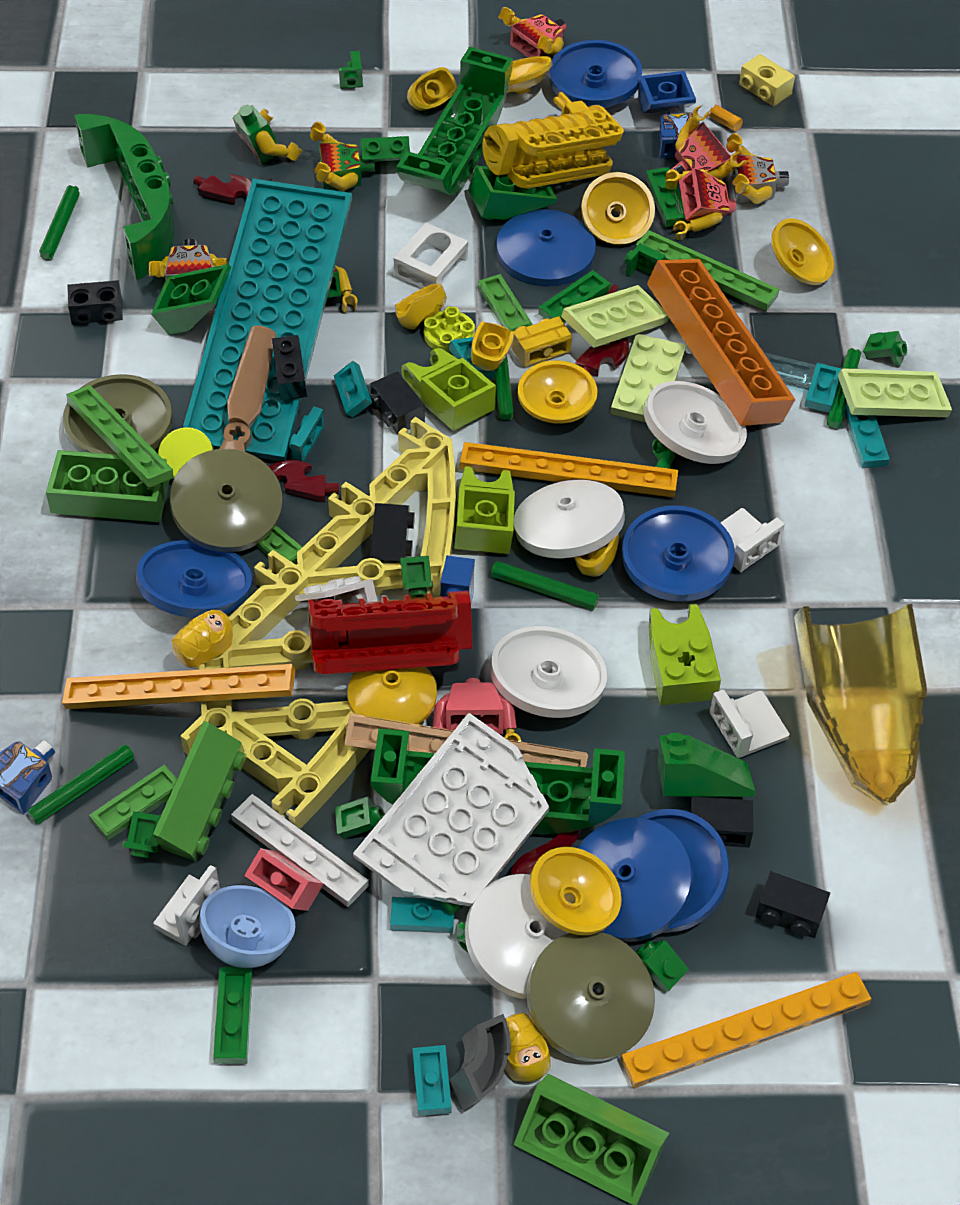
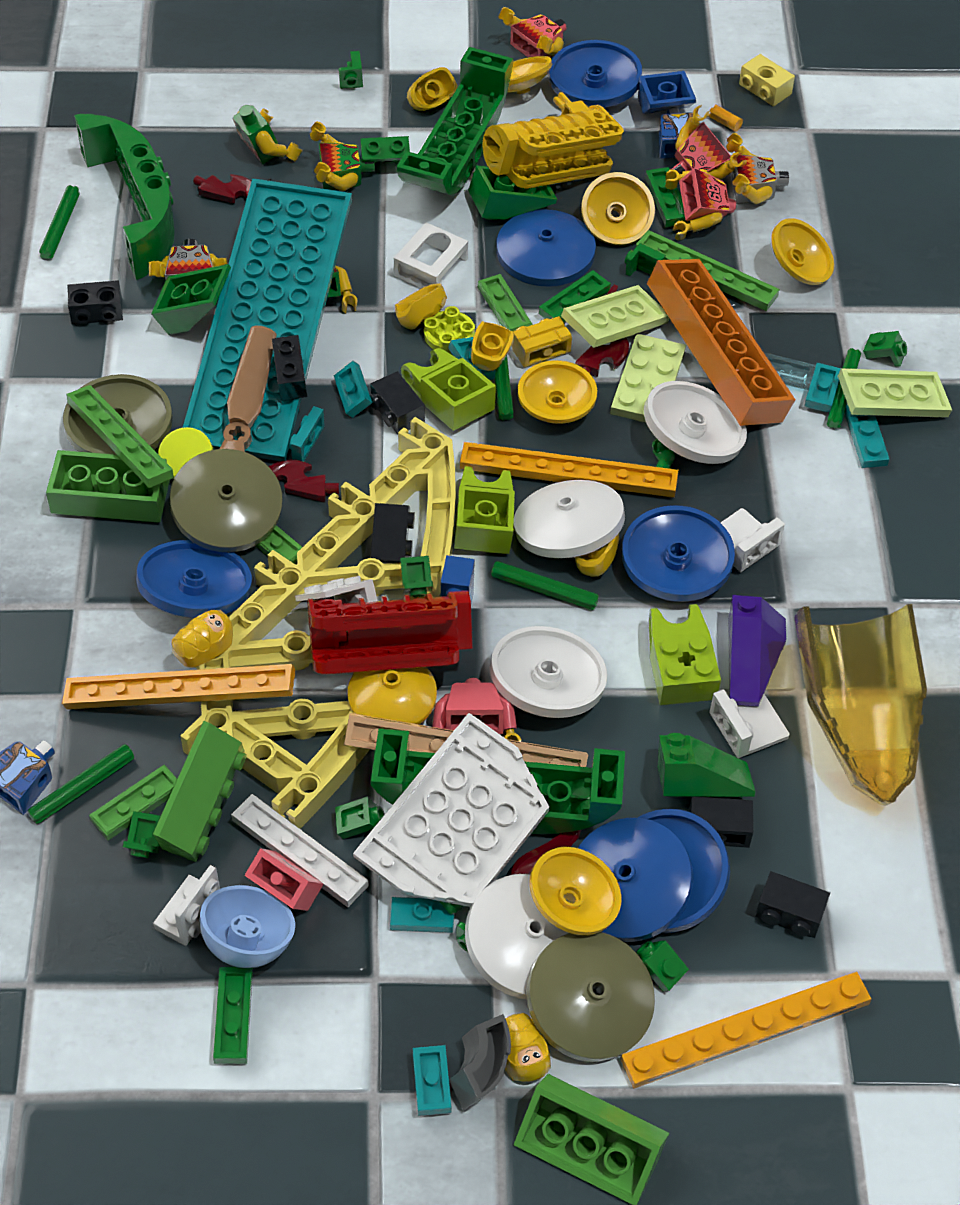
none -> dark purple wedge [728,595,787,707]

